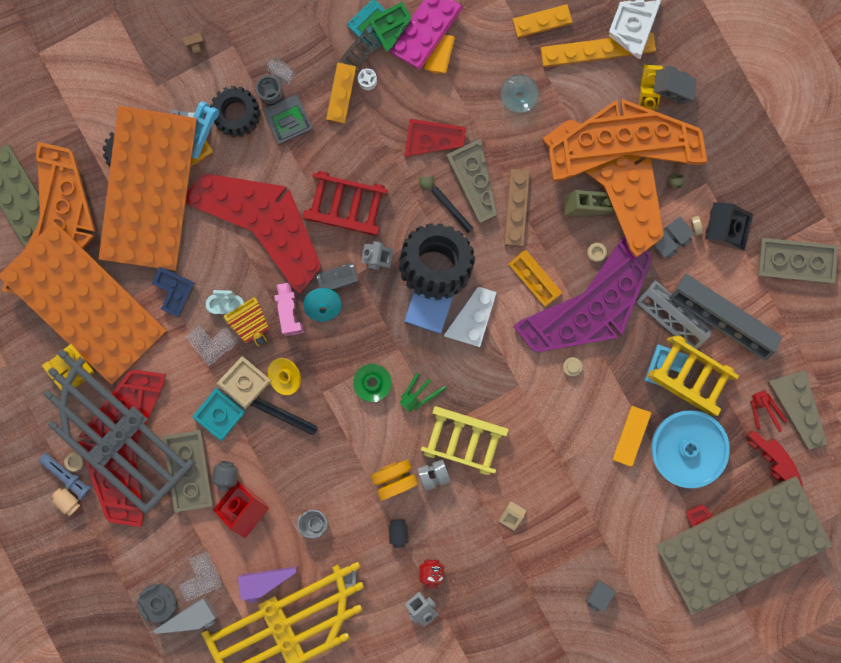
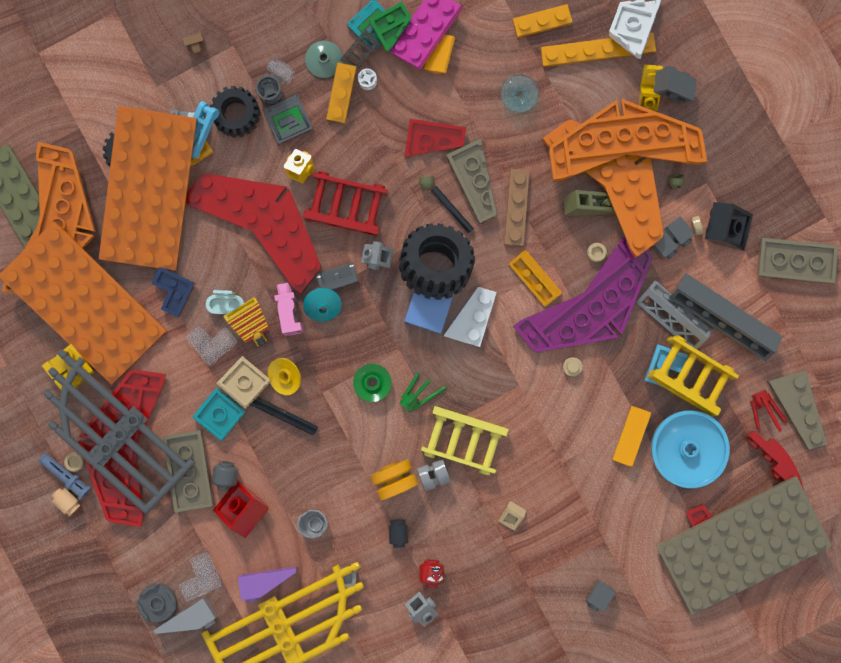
none -> yellow brick [284,149,315,184]
none -> sand green dish [305,41,343,78]

